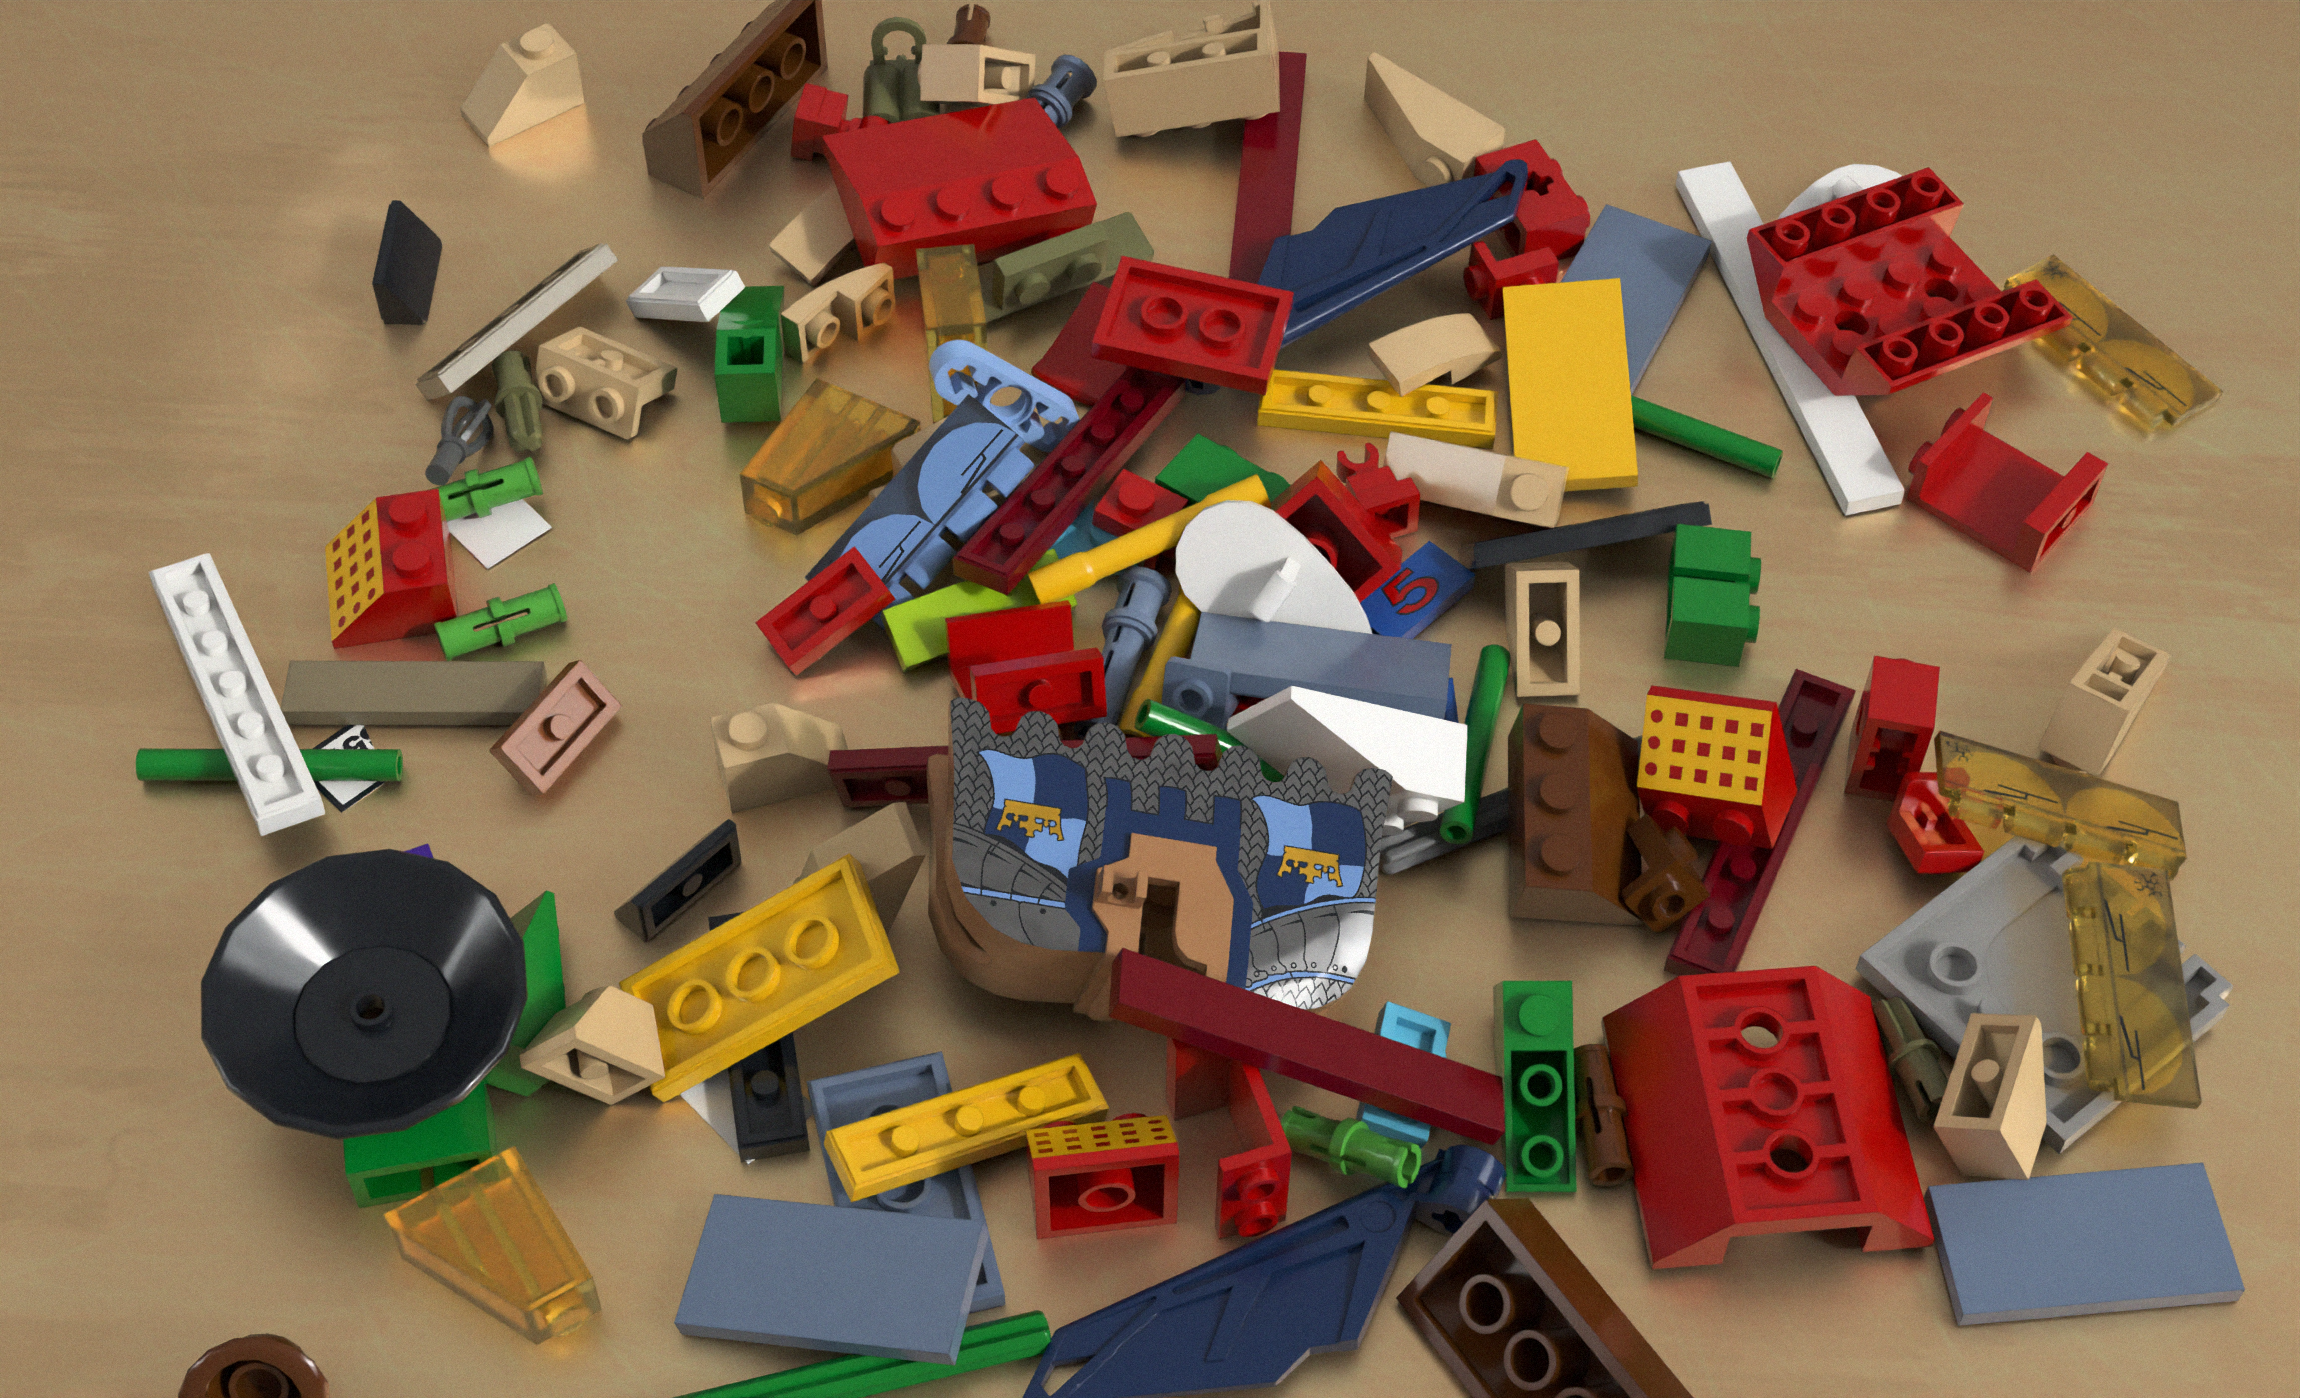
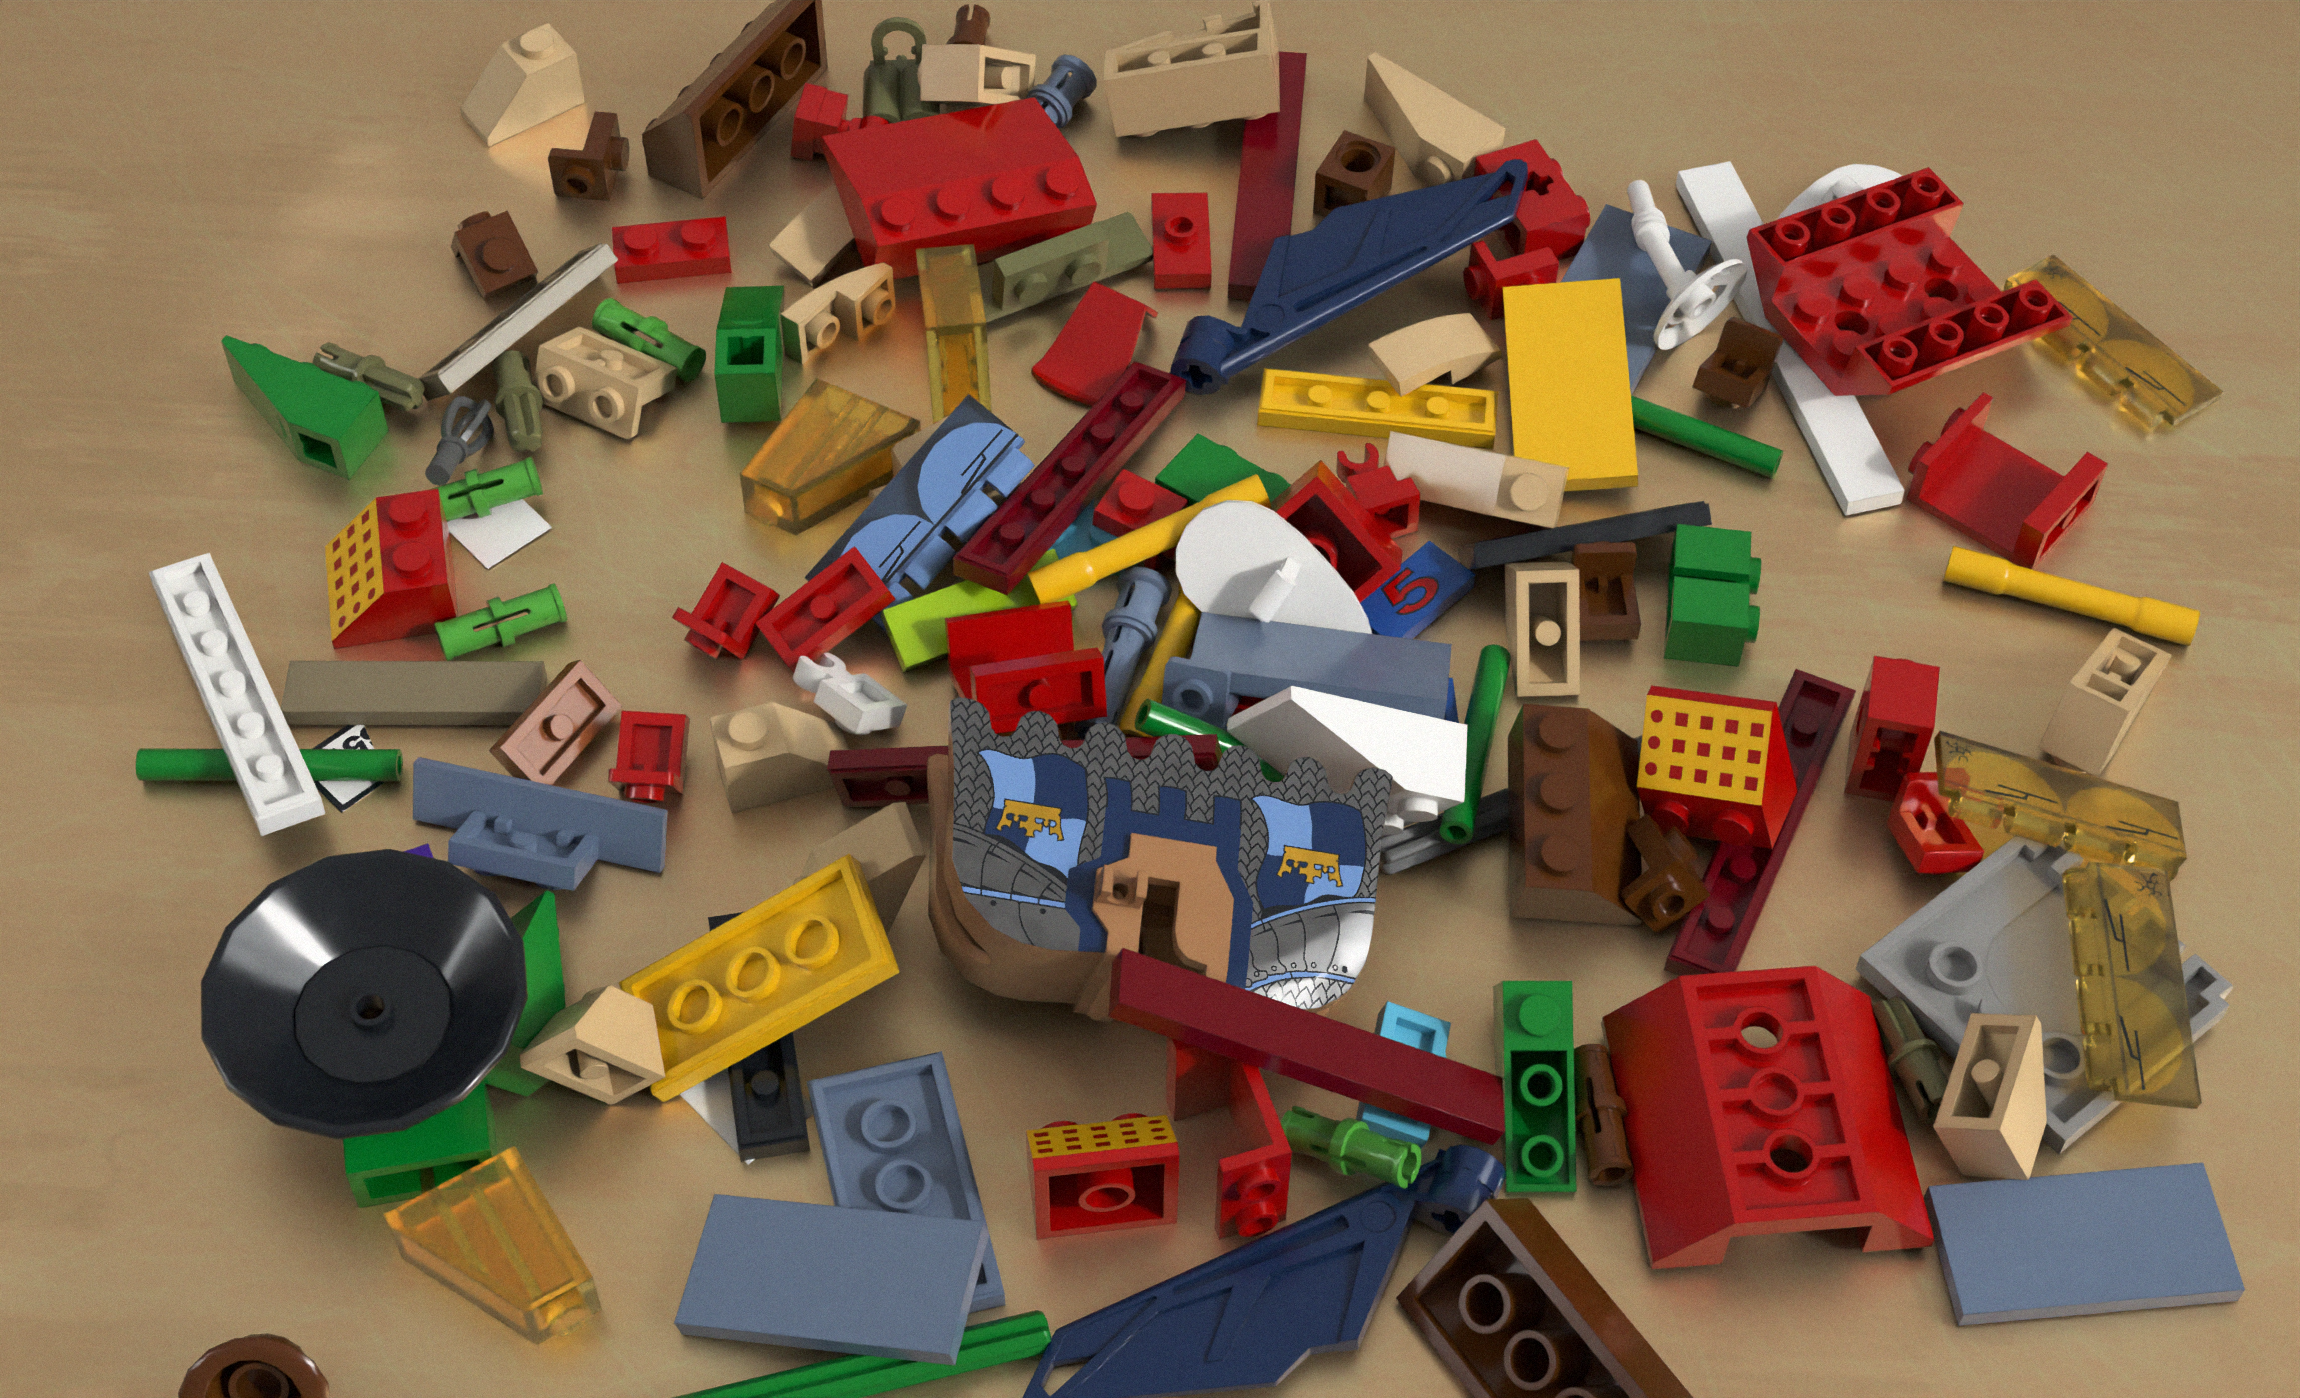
black slope [372,200,442,325] -> none
black slope [614,819,741,942] -> none
white tile [626,266,745,322] -> none
yellow tile [824,1052,1109,1202] -> none
light blue beam [929,340,1080,452] -> none
red plate [1091,256,1294,396] -> none
none -> green slope [221,335,389,480]
none -> olive axle [312,342,425,411]
none -> sand blue bracket [413,757,668,891]
none -> reddish brown bracket [451,210,538,300]
none -> reddish brown bracket [548,111,629,201]
none -> bright green pin [592,298,706,382]
none -> red bracket [608,710,690,804]
none -> red plate [612,216,732,284]
none -> red bracket [672,562,780,660]
none -> white plate [793,652,907,735]
none -> red plate [1151,193,1212,289]
none -> reddish brown brick [1313,130,1395,217]
none -> reddish brown bracket [1570,541,1641,641]
none -> white dish [1627,180,1747,350]
none -> reddish brown bracket [1692,317,1783,409]
none -> yellow piece [1943,545,2200,646]

